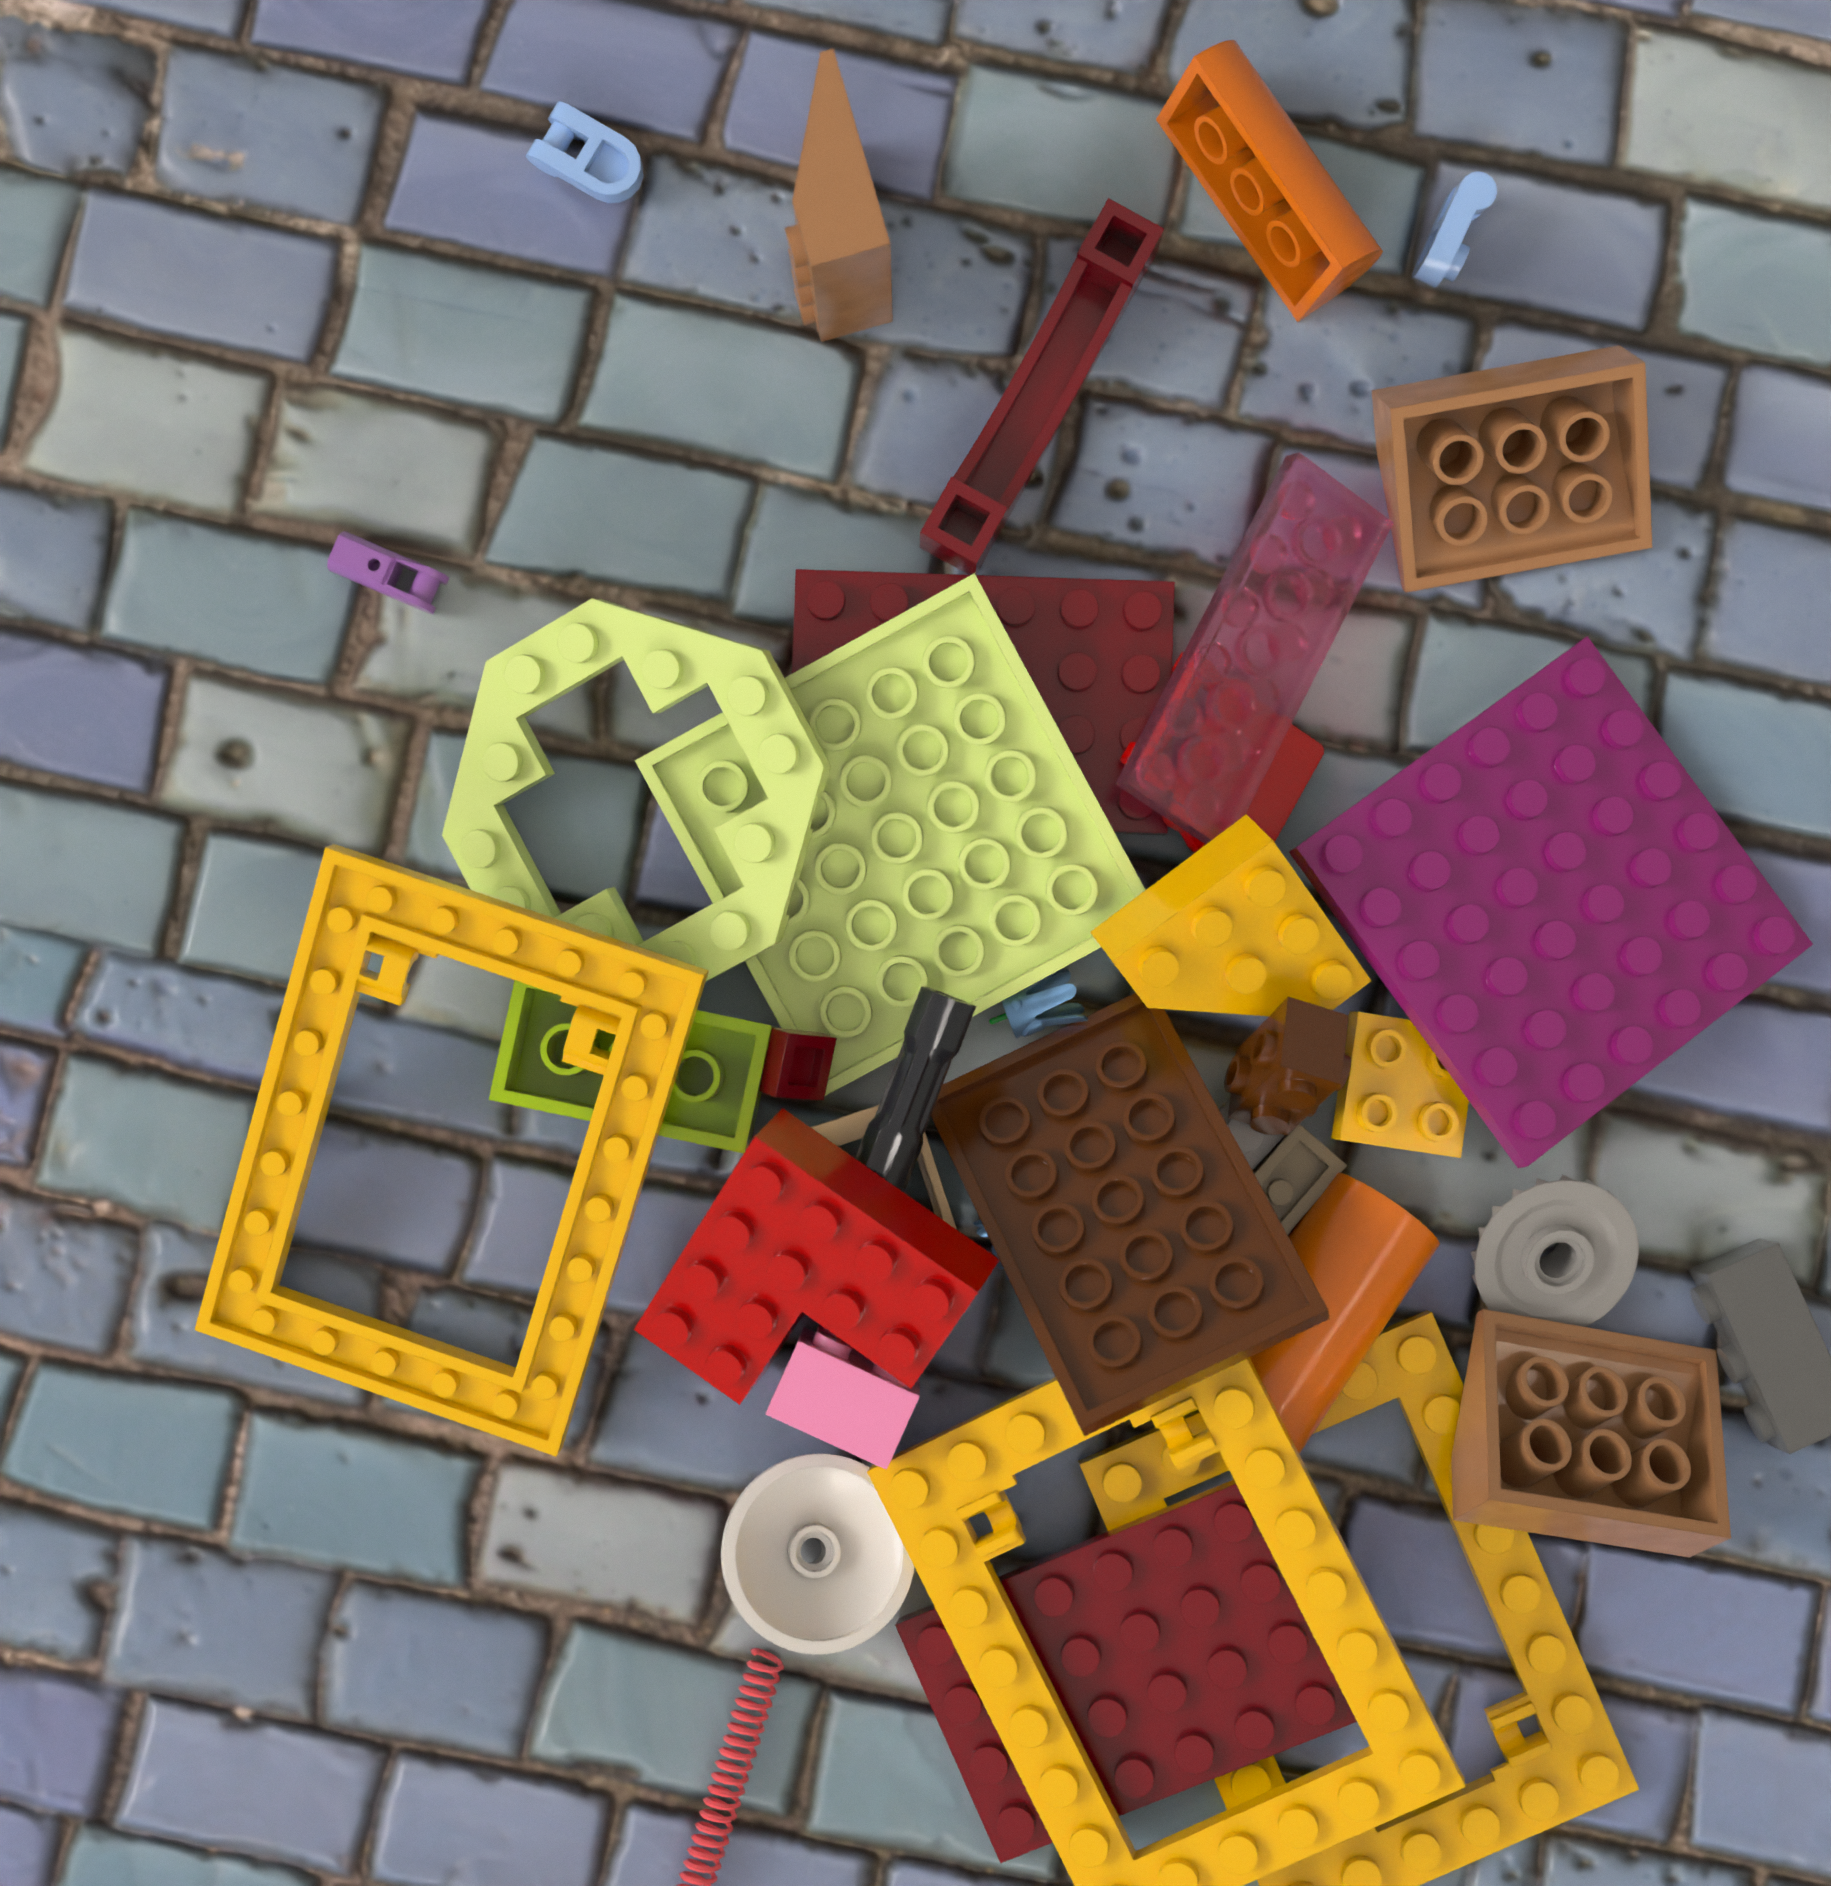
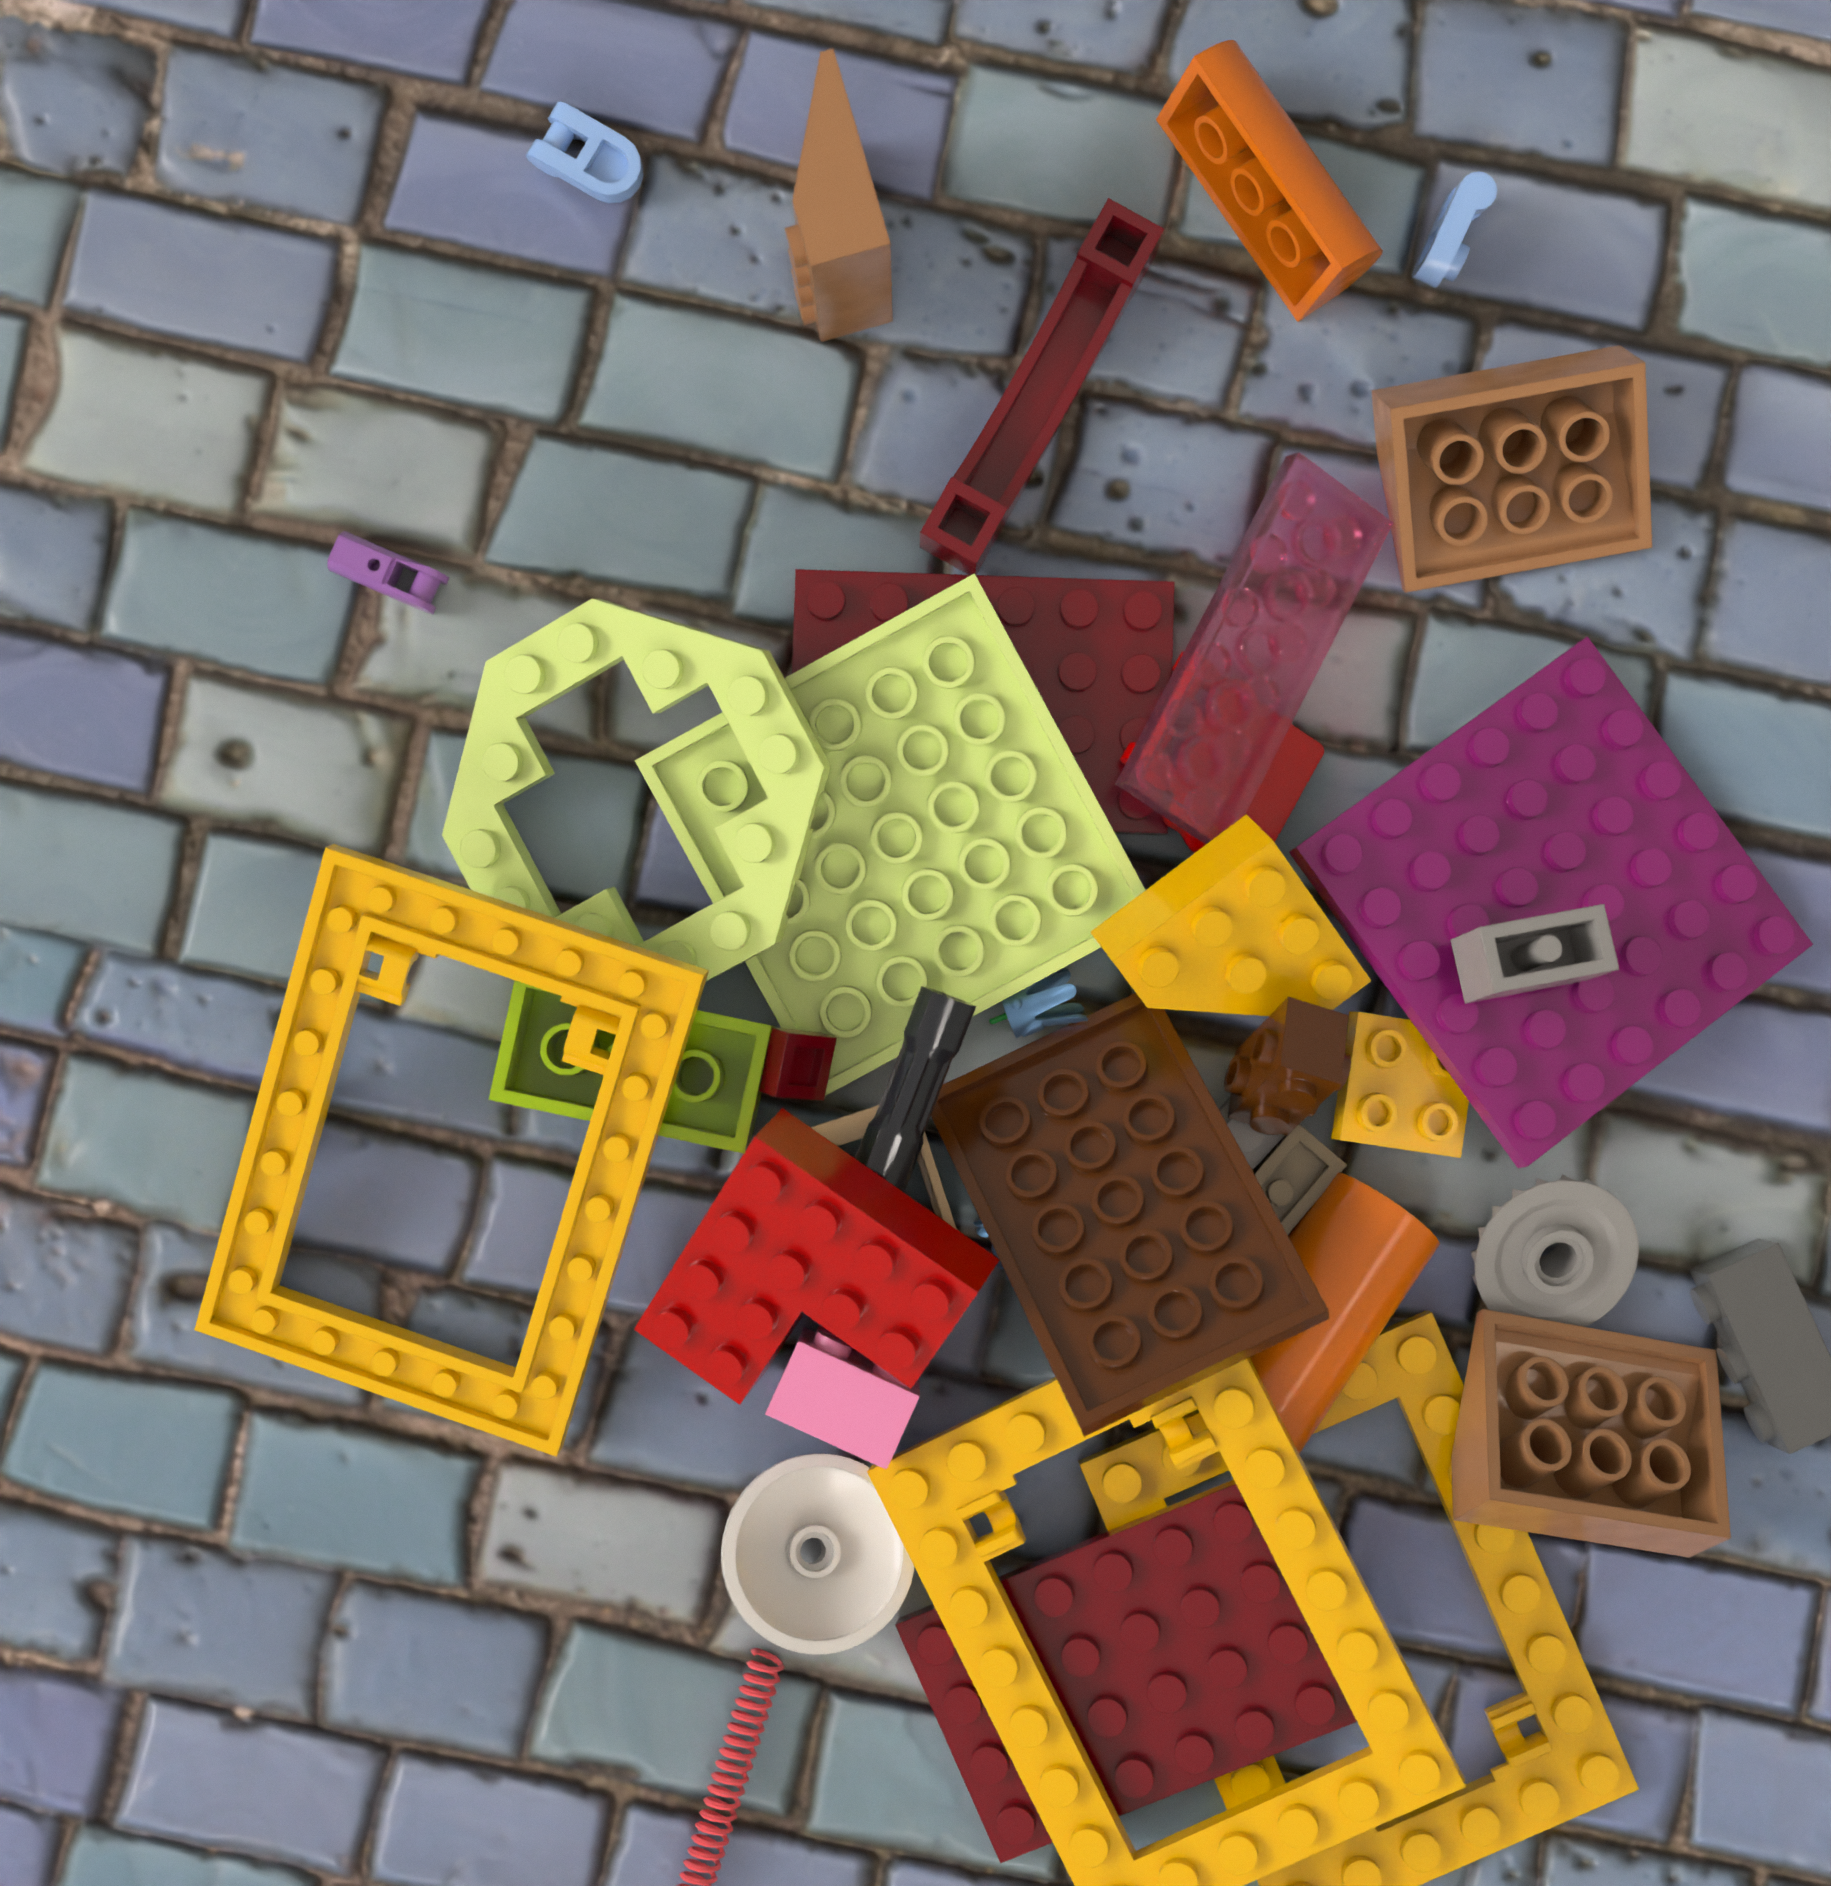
none -> light grey brick [1451,904,1619,1004]

